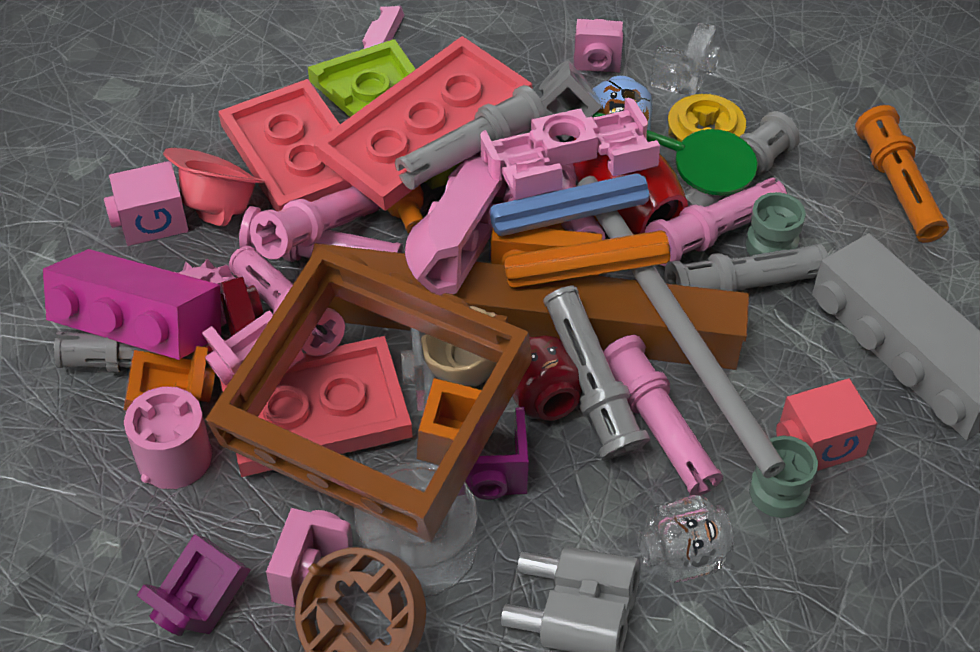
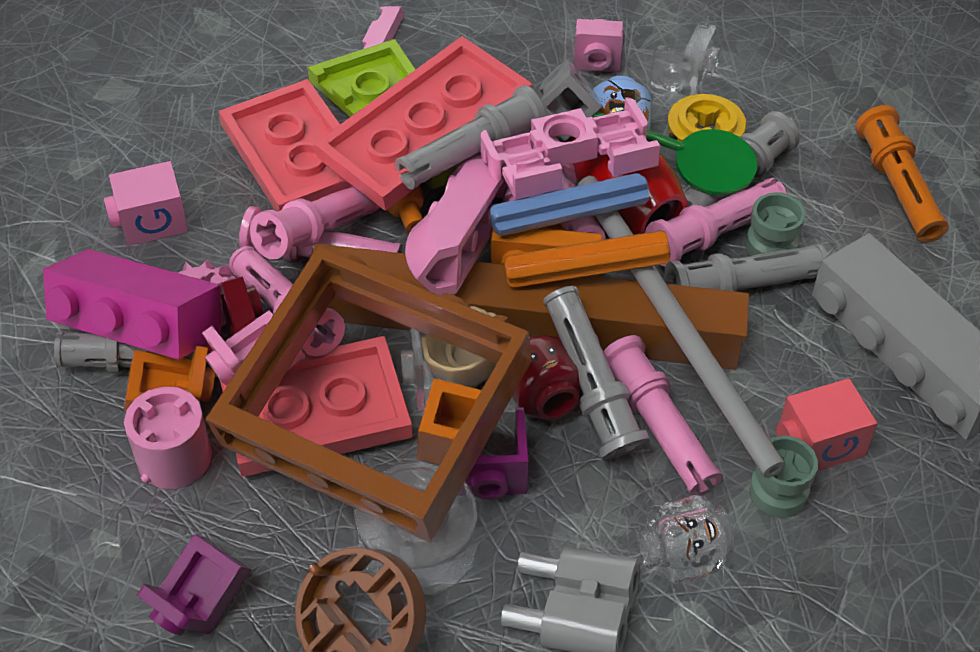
coral piece [163,148,264,227] -> none
bright pink bracket [266,508,353,608] -> none

